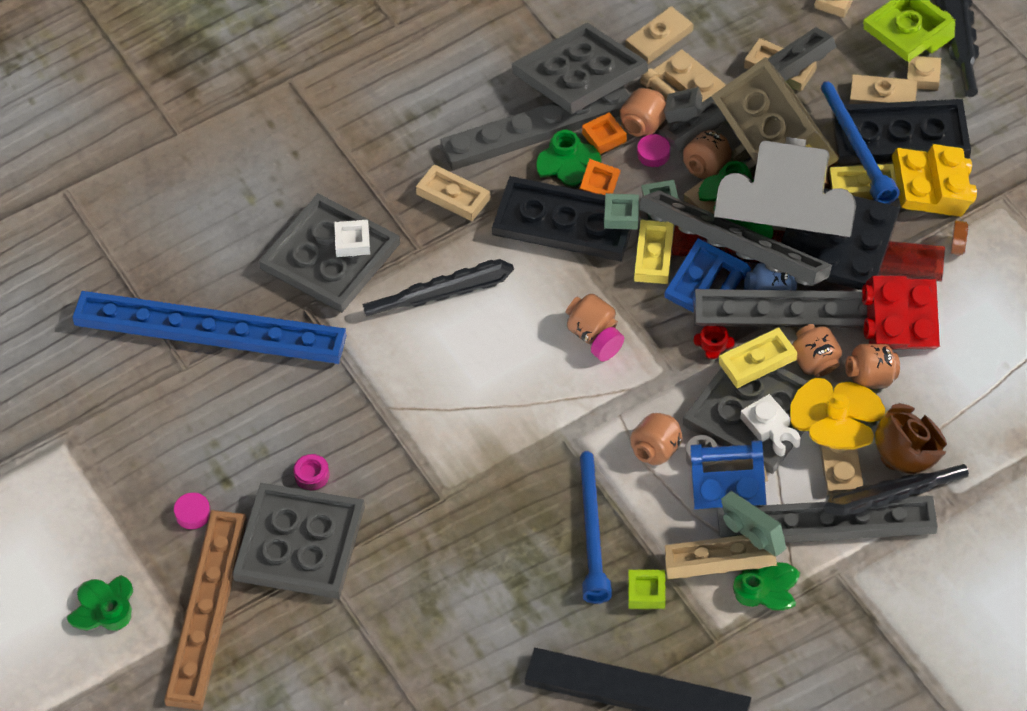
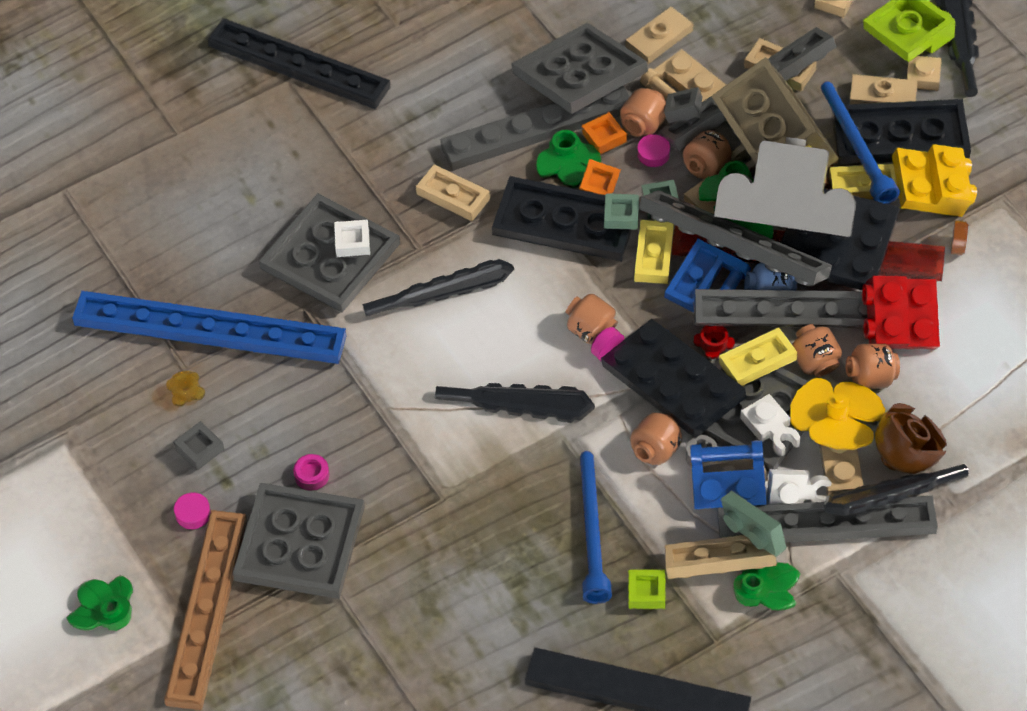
none -> clear yellow plate [166,371,205,407]
none -> dark grey plate [174,421,224,470]
none -> black tile [207,18,391,110]
none -> black sword [435,383,595,423]
none -> black plate [601,319,747,438]
none -> white plate [766,469,831,505]

